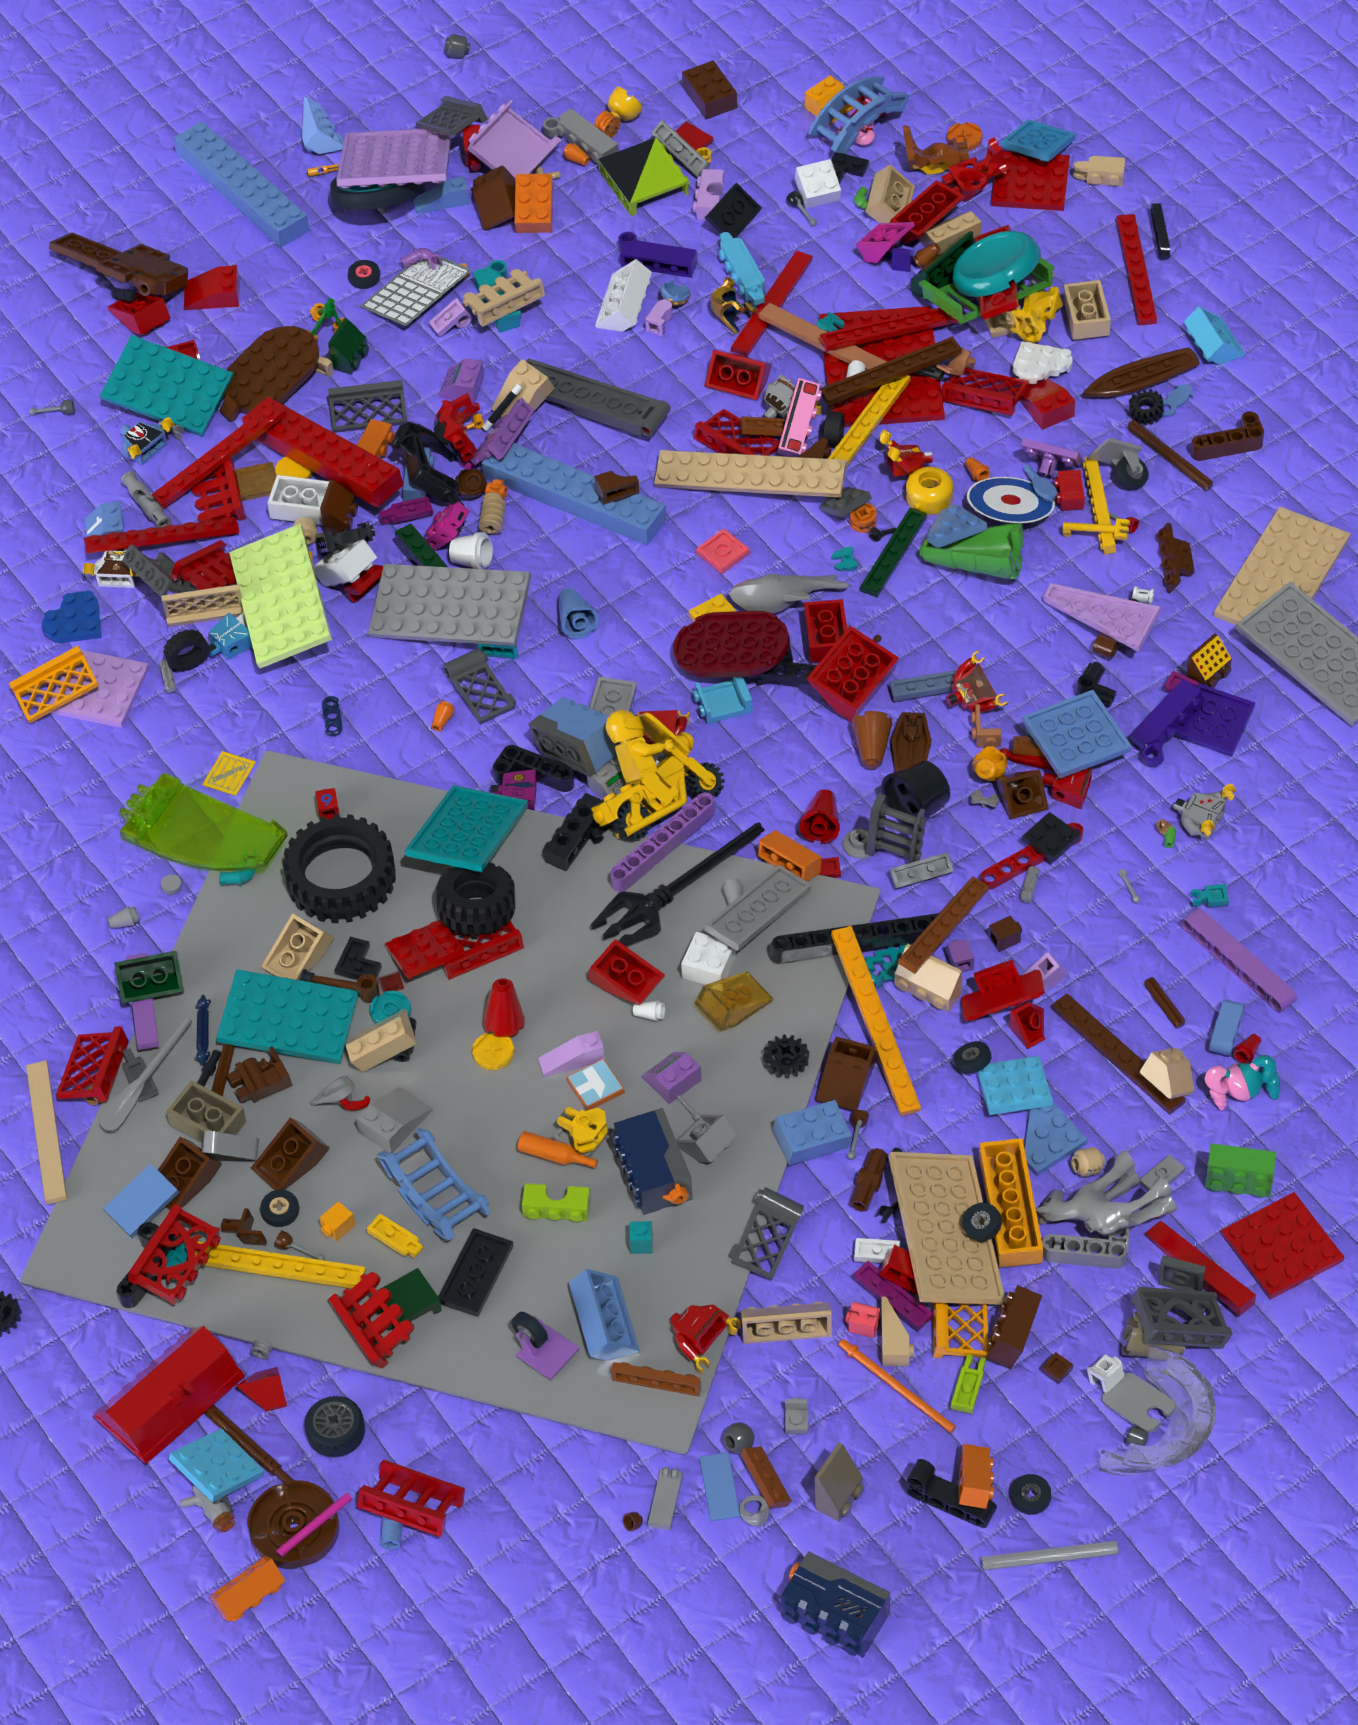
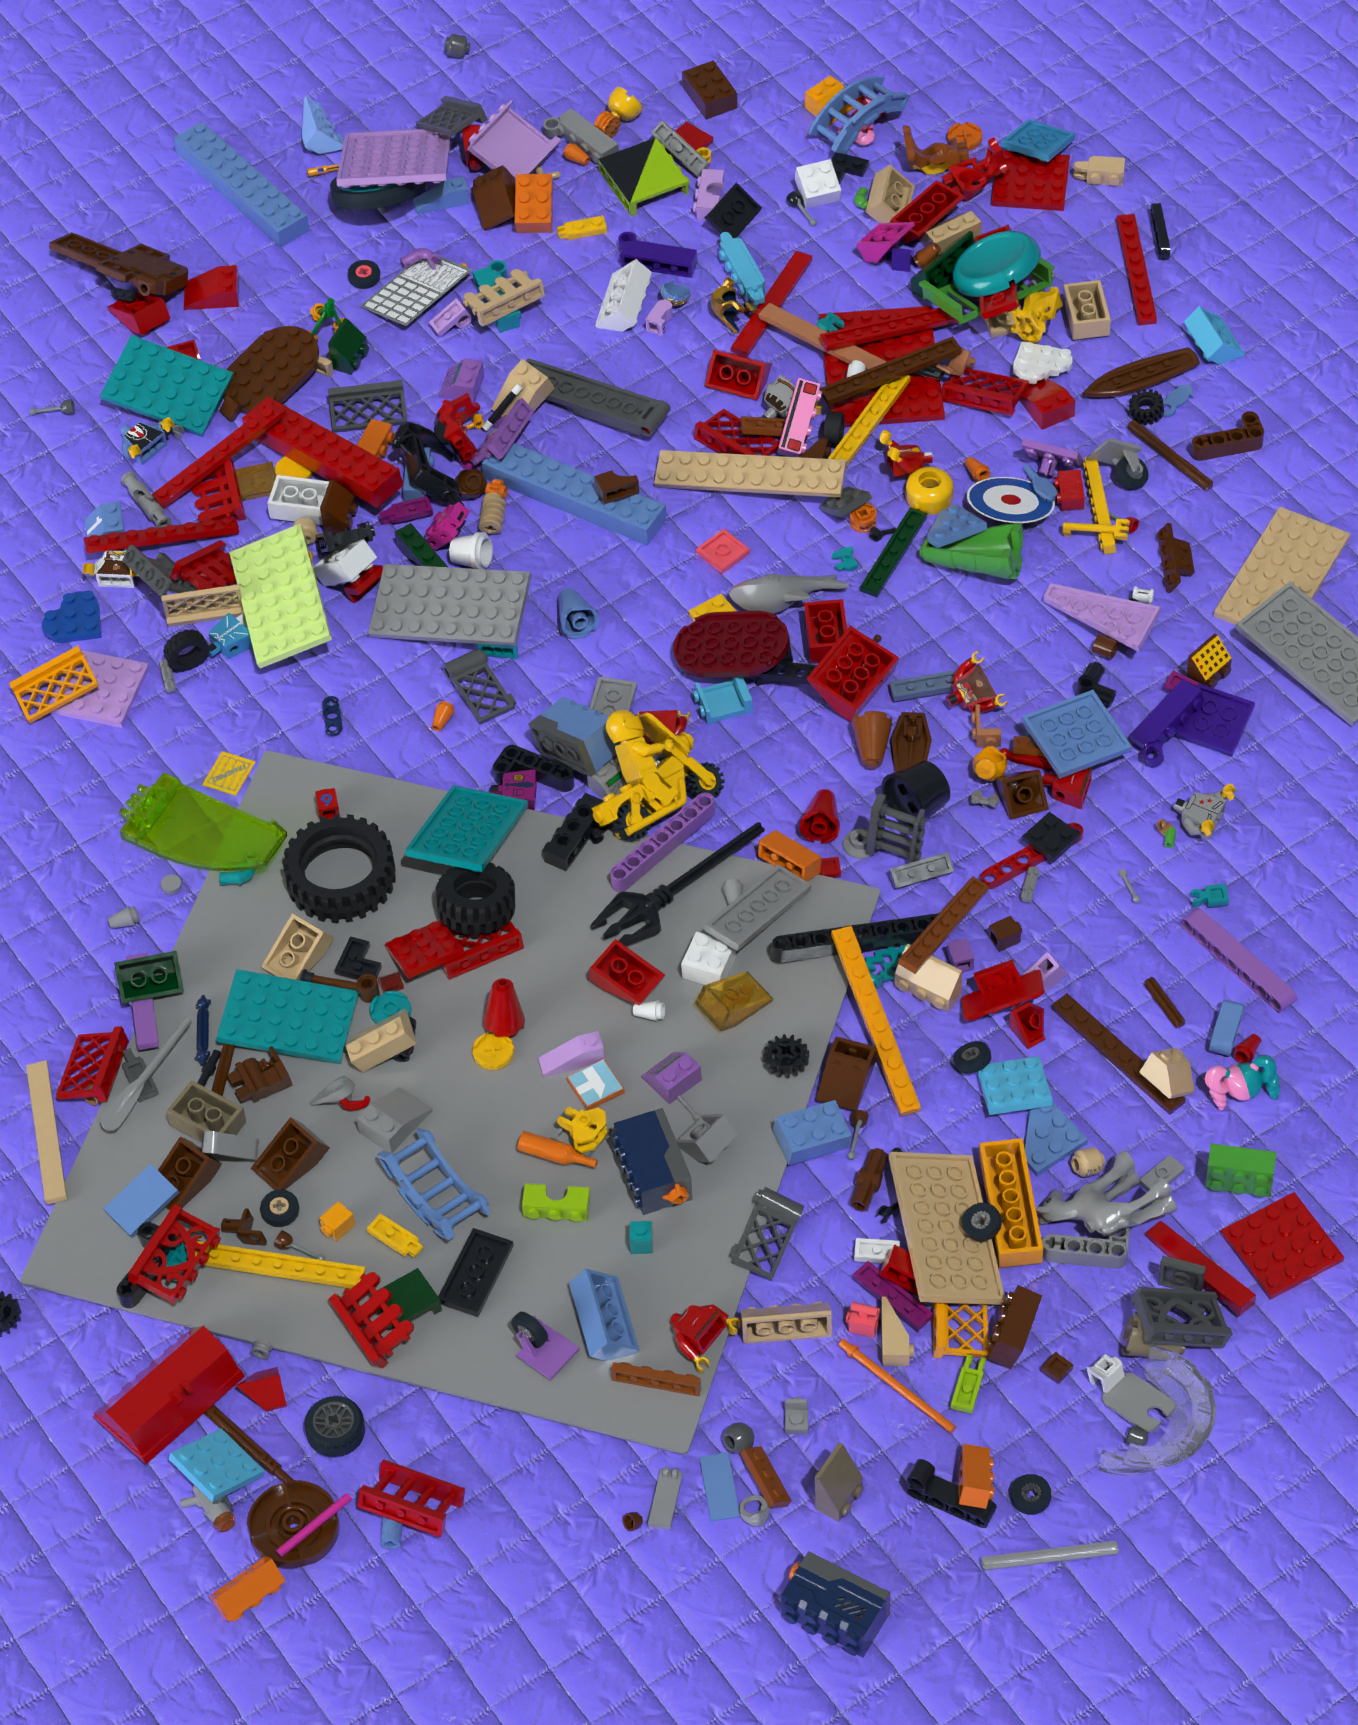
none -> yellow hinge [557,215,607,240]

